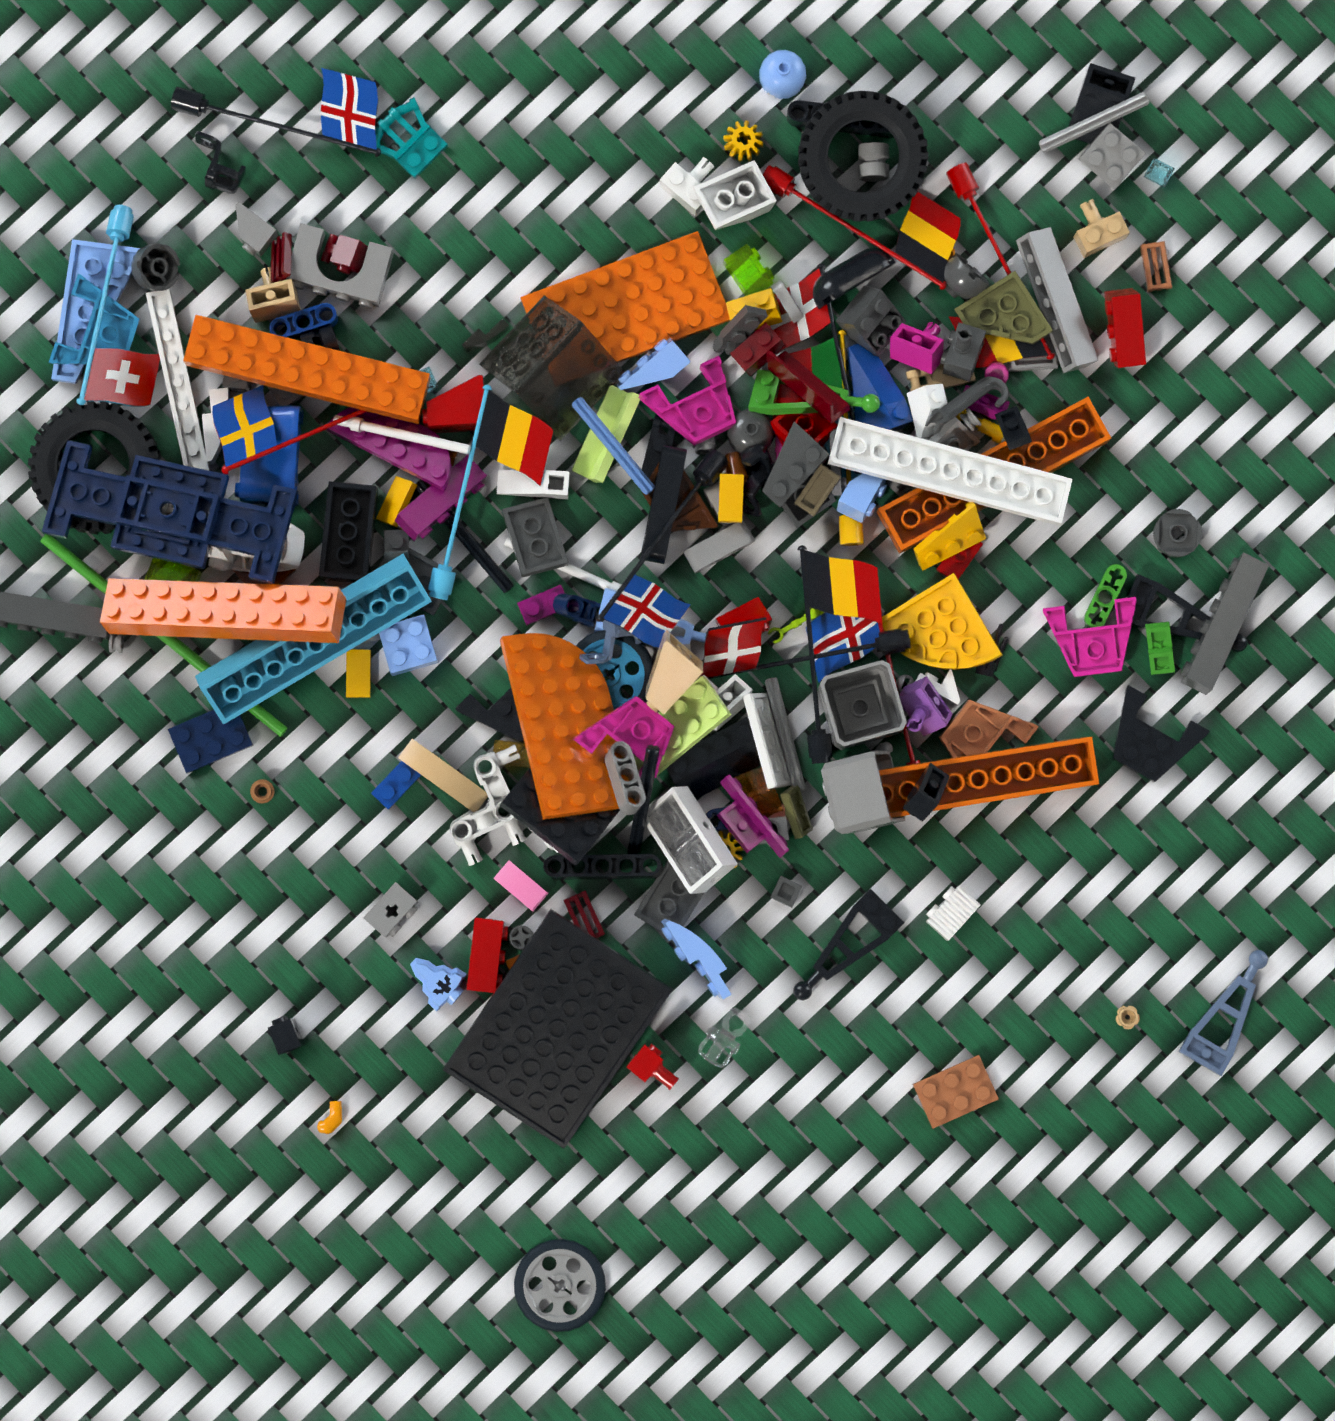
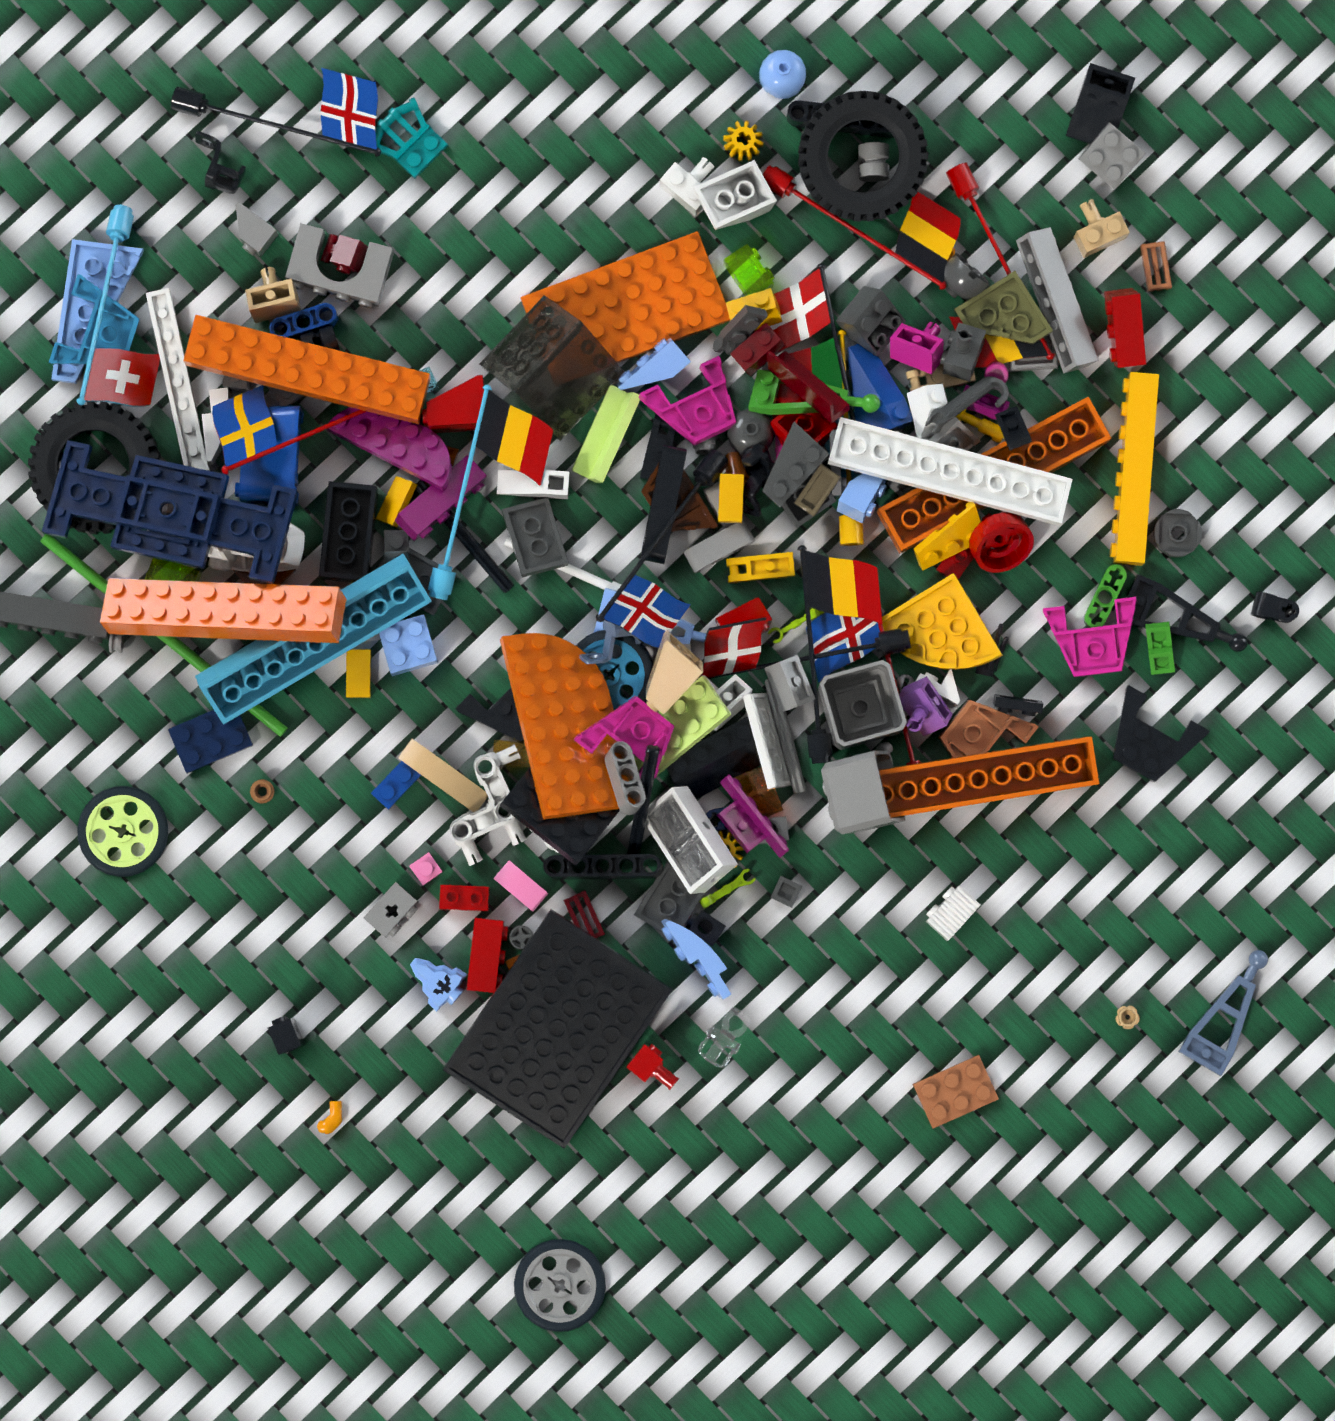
dark grey cylinder [131,243,180,291] -> none
dark red tile [271,232,292,283] -> none
white bar [333,415,471,455] -> none
clear smoke slope [462,318,510,352] -> none
magenta plate [517,585,569,626] -> none
dark blue piece [553,593,601,627] -> none
medium blue axle [572,397,655,495] -> none
light grey beam [771,279,804,323] -> none
olive plate [780,785,813,839] -> none
black plate [793,889,904,1001] -> none
black brick [813,248,896,309] -> none
black slope [903,763,950,822] -> none
light grey bush [959,408,982,432] -> none
light grey axle [1039,92,1150,153] -> none
clear light blue slope [1144,158,1175,188] -> none
dark grey brick [1180,552,1269,695] -> none
none -> wedge [77,786,168,877]
none -> bright pink plate [409,852,443,886]
none -> red brick [439,885,490,912]
none -> black brick [687,910,726,947]
none -> lime piece [700,869,756,908]
none -> yellow plate [726,552,795,583]
none -> light grey panel [765,655,815,712]
none -> red piece [969,512,1034,573]
none -> black plate [993,694,1044,716]
none -> yellow brick [1110,372,1159,566]
none -> black piece [1251,591,1299,623]

